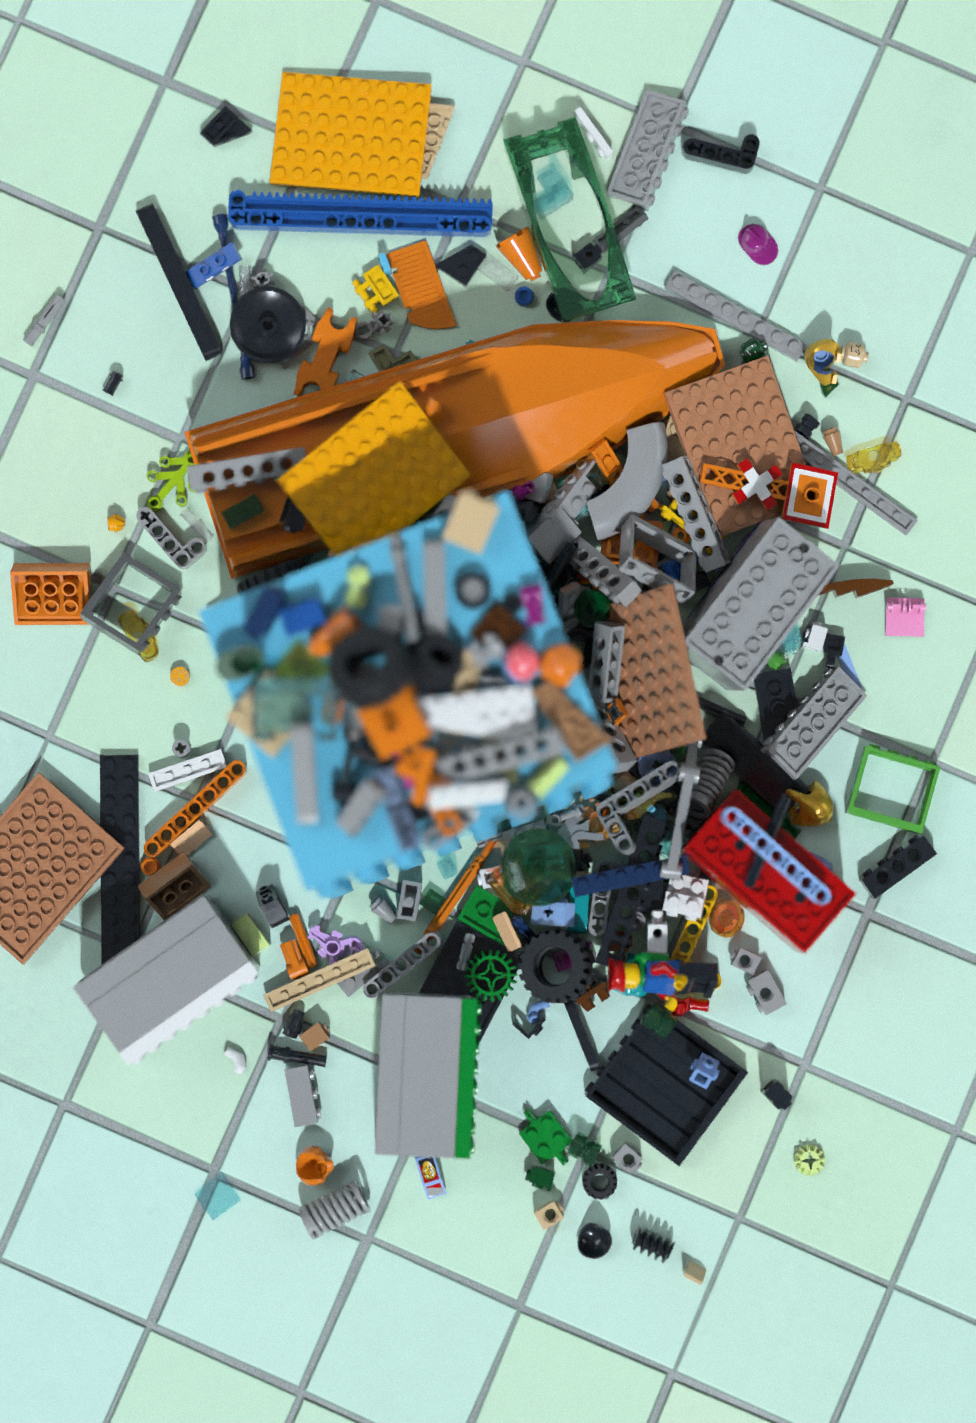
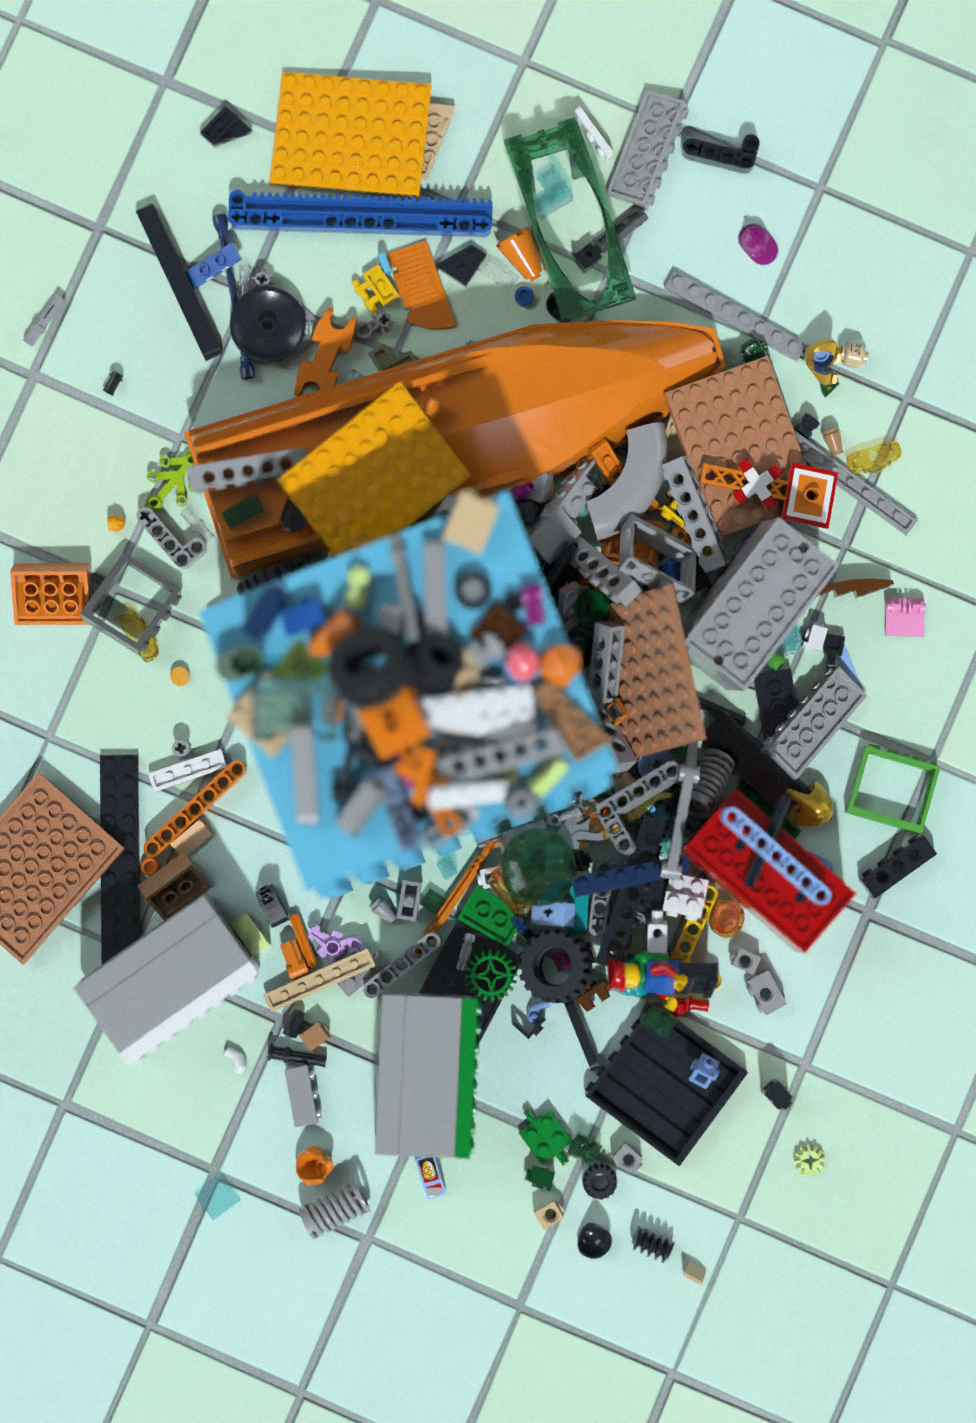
light nougat slope [493,912,522,952] -> none

